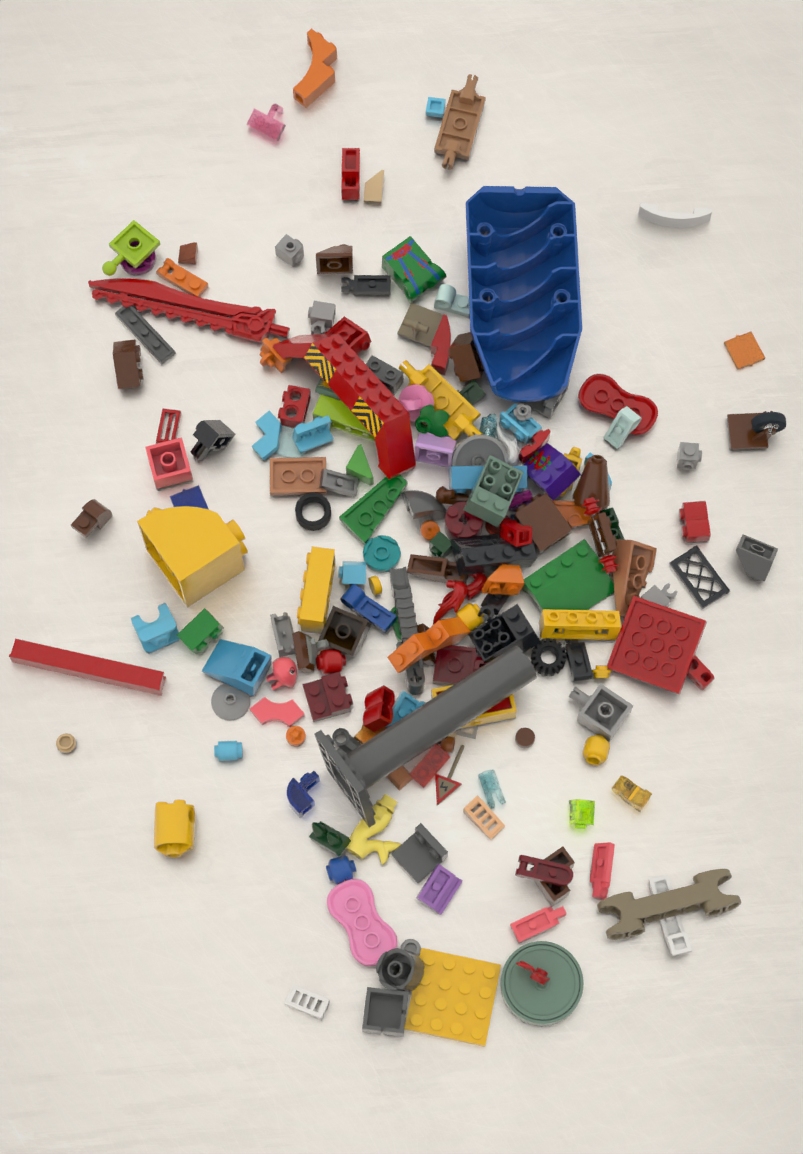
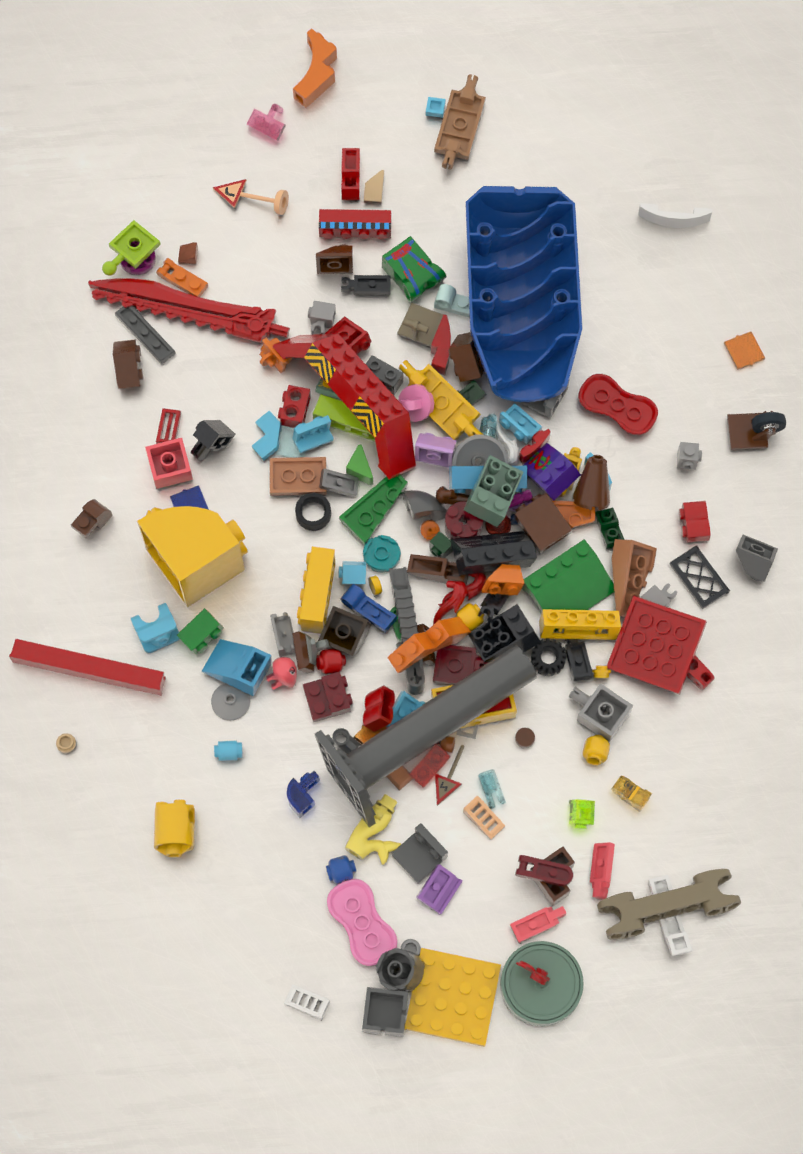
coral tile [249,697,305,727] -> none
light grey brick [275,234,304,267] -> none
orange tile [286,726,306,747] -> none
dark green tile [309,821,351,856] -> none
green plate [415,405,450,437] -> none
red leg [500,519,532,547] -> none
light grey plate [513,404,532,422] -> none
plate [581,497,620,574] -> none
light aqua plate [603,406,642,449] -> none
none -> light nougat piece [212,179,289,215]
none -> red brick [319,209,391,239]

